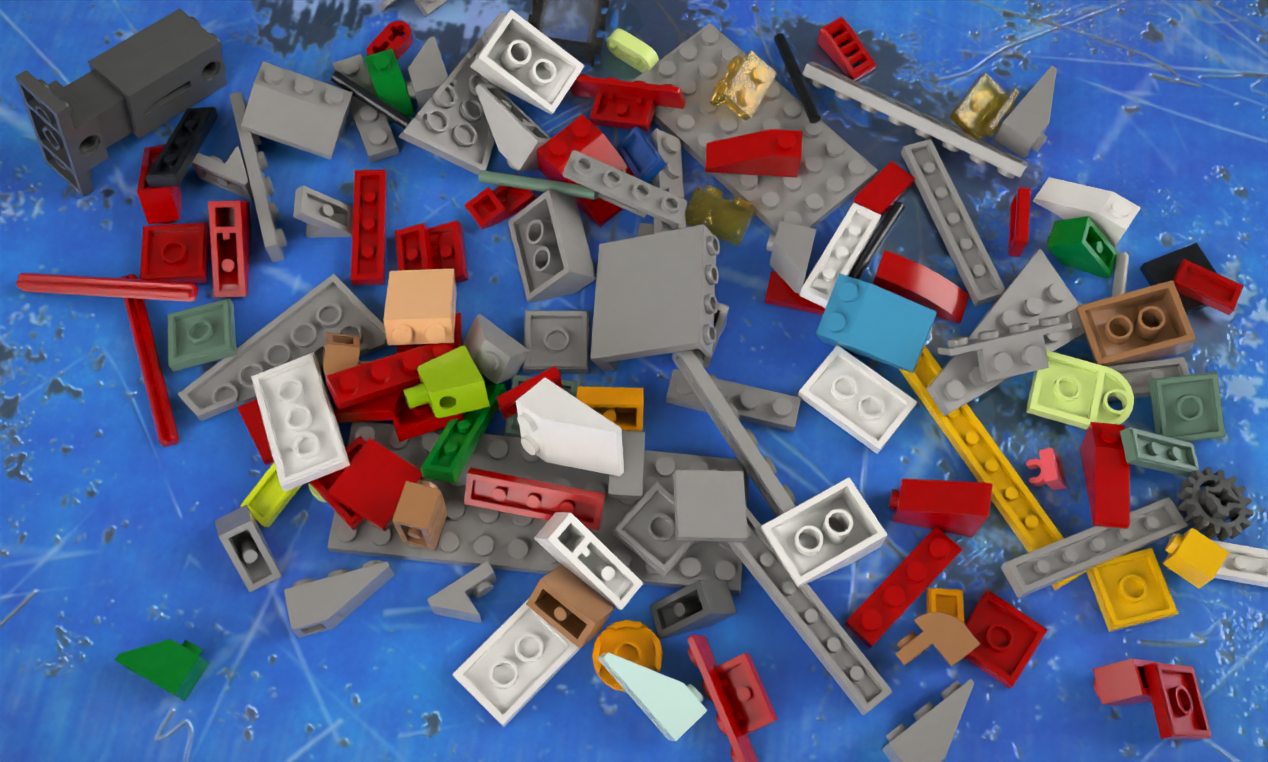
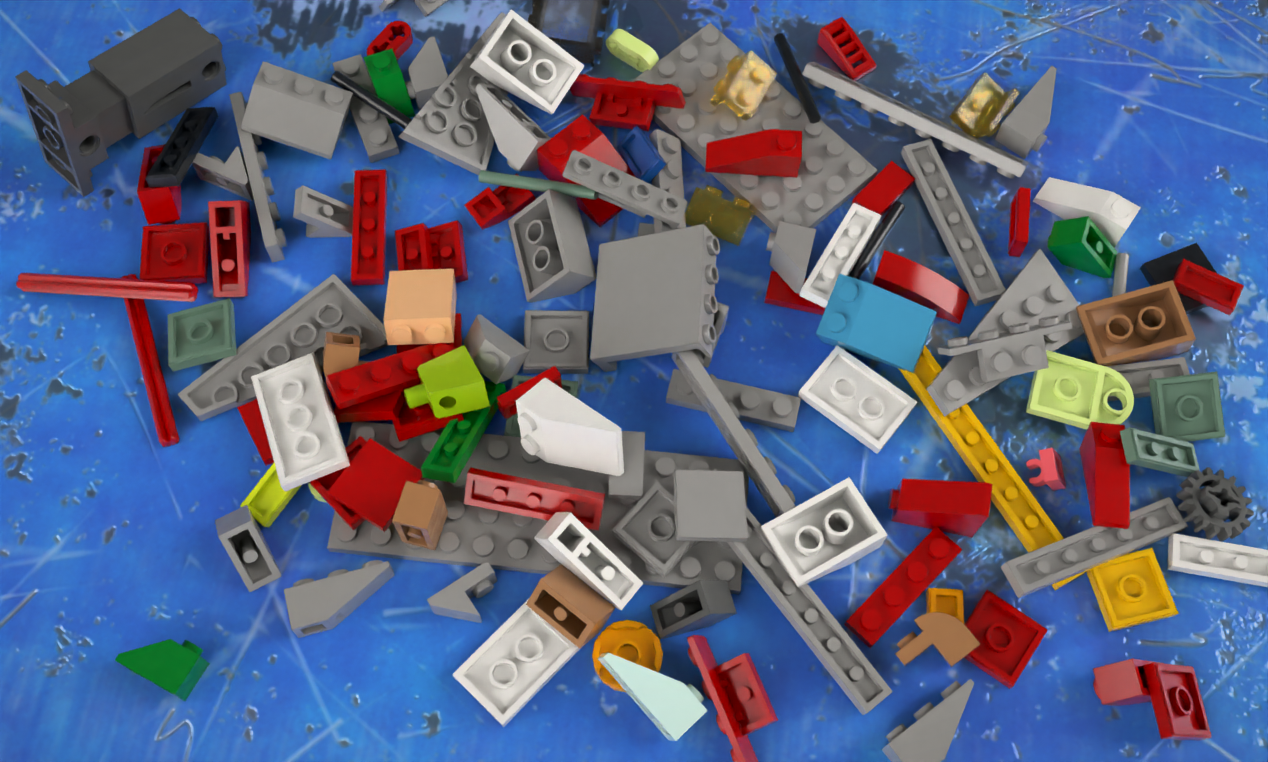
light orange brick [576,386,644,432] -> none
yellow brick [1162,527,1230,589] -> none

